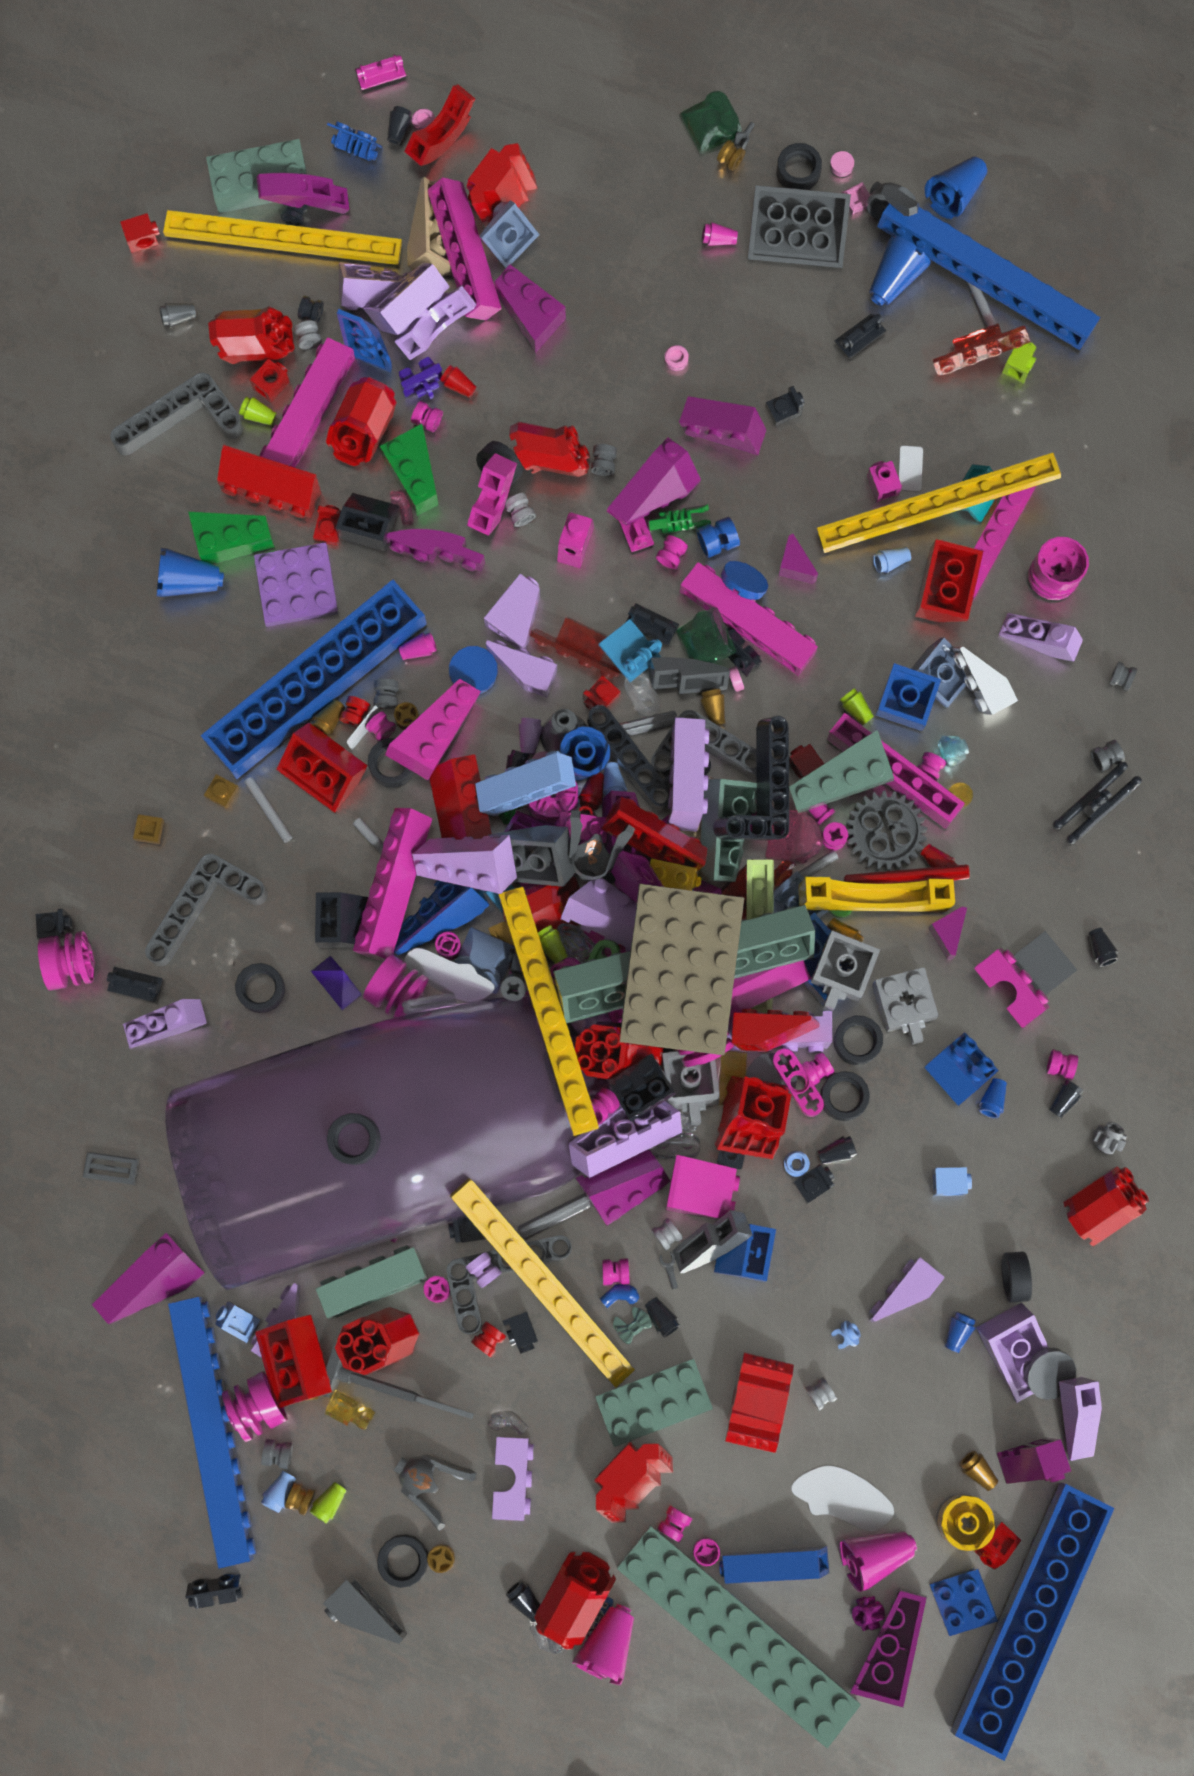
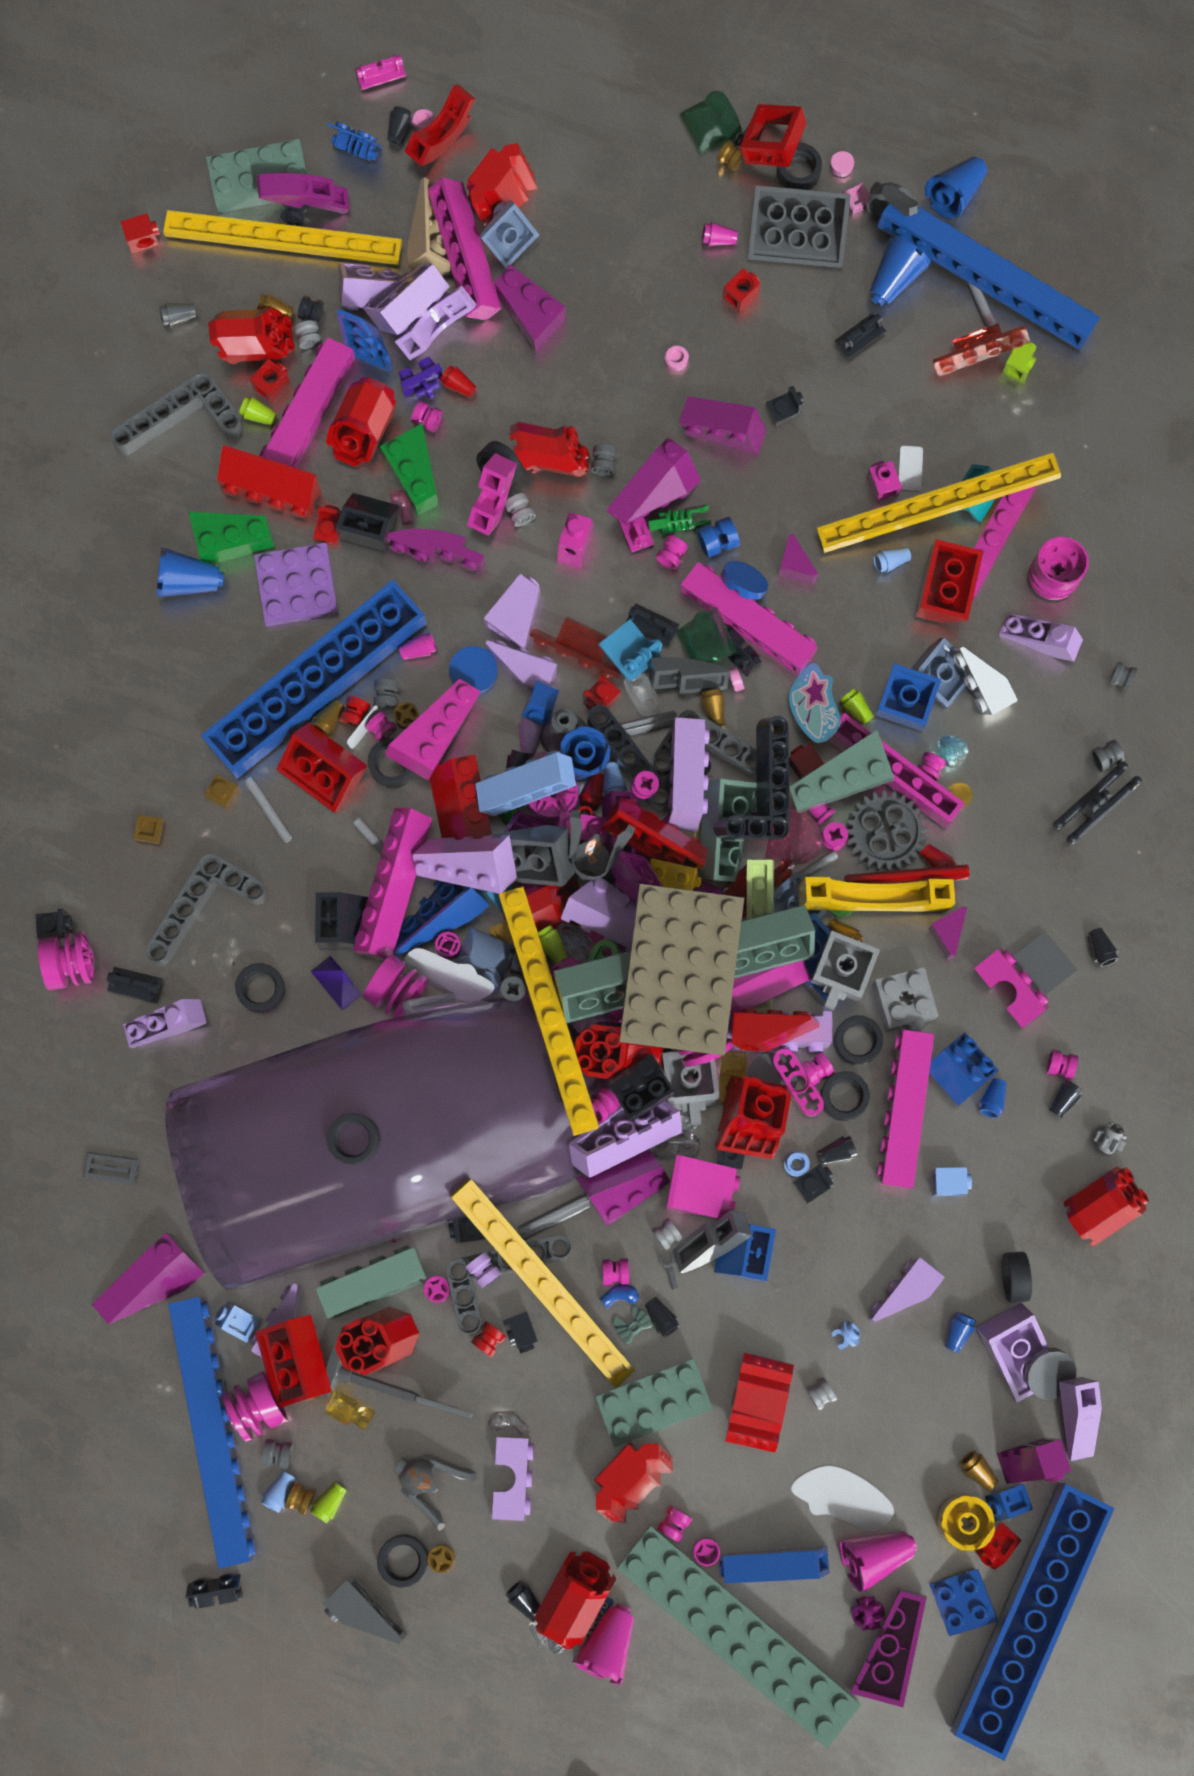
none -> pearl gold cone [257,294,294,319]
none -> blue brick [521,681,559,726]
none -> dark pink wheel [630,771,659,799]
none -> red brick [722,268,761,313]
none -> red window [740,104,807,167]
none -> sticker [789,663,841,743]
none -> dark pink brick [877,1029,934,1188]
none -> blue bracket [985,1484,1033,1522]

